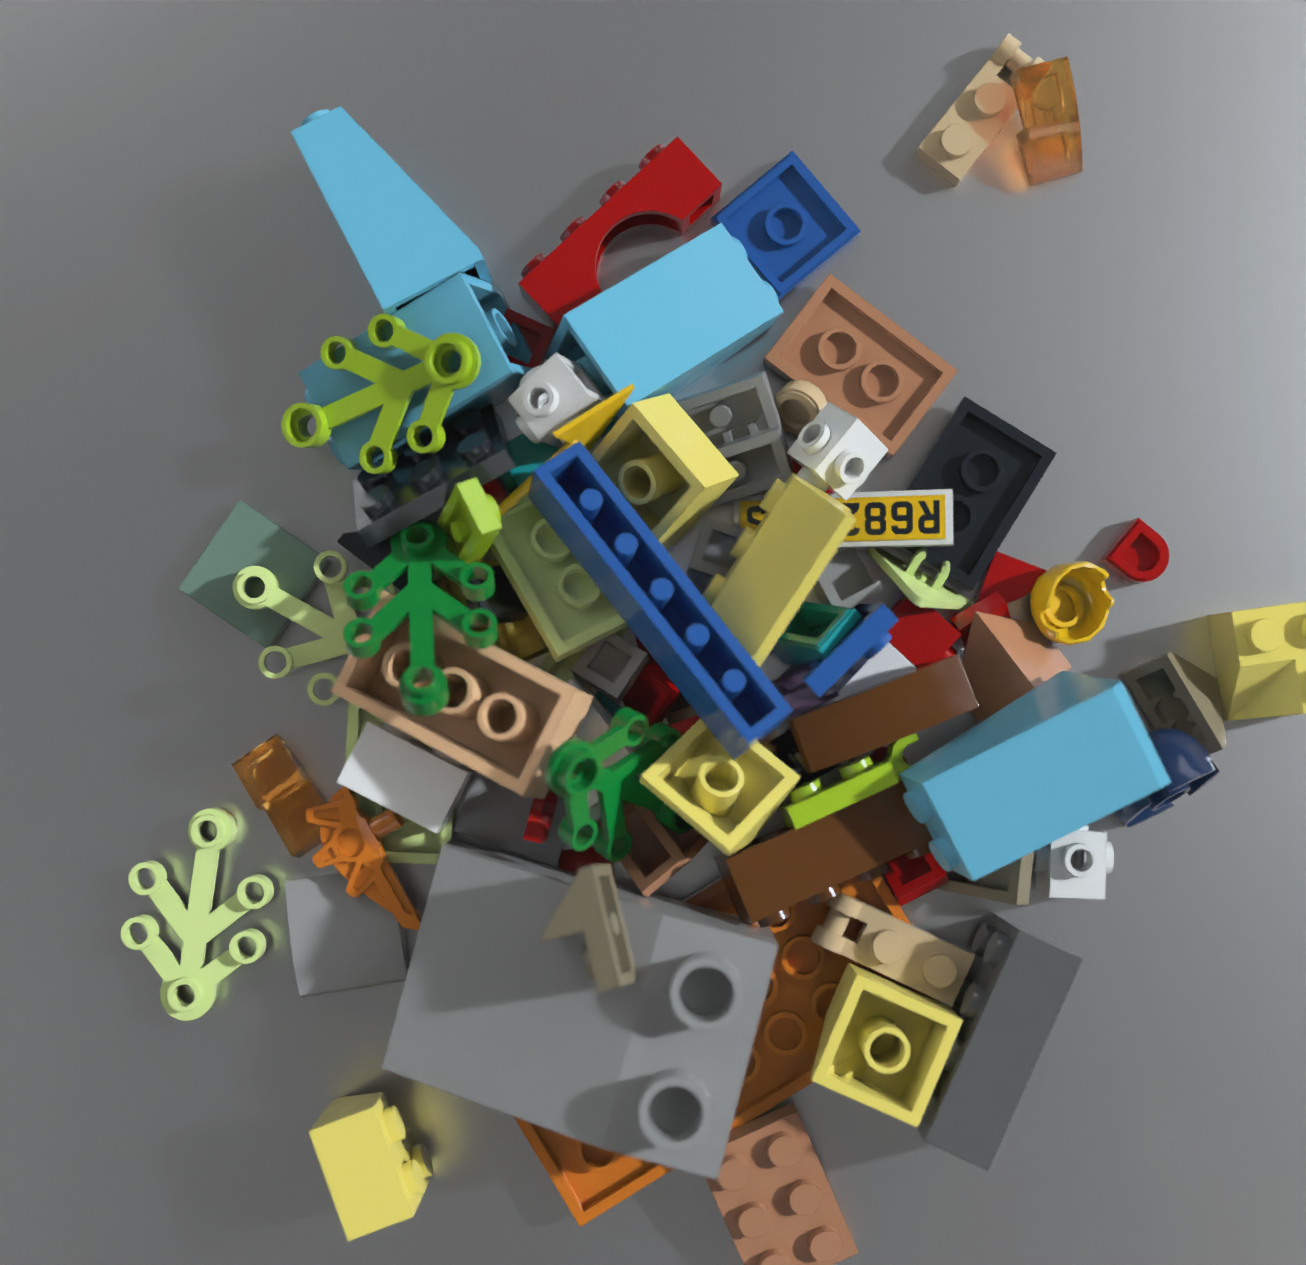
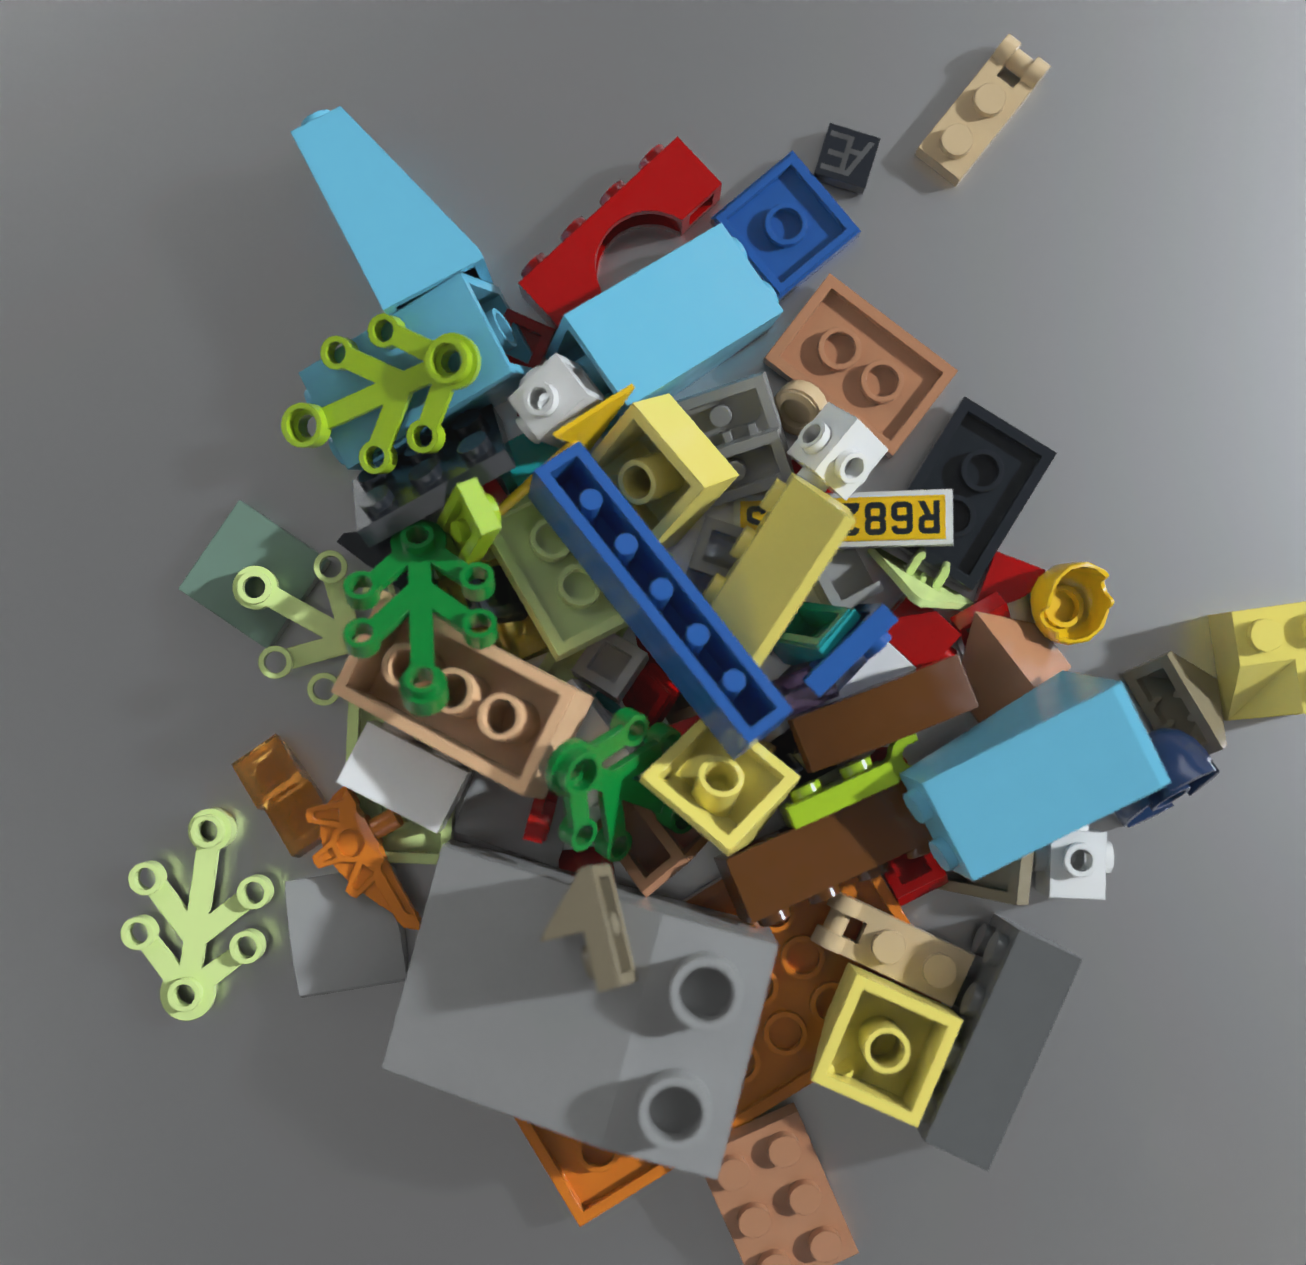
light yellow slope [308,1092,433,1241] -> none
clear orange slope [1010,56,1083,187] -> none
red tile [1100,518,1169,583] -> none
none -> black tile [814,123,881,195]

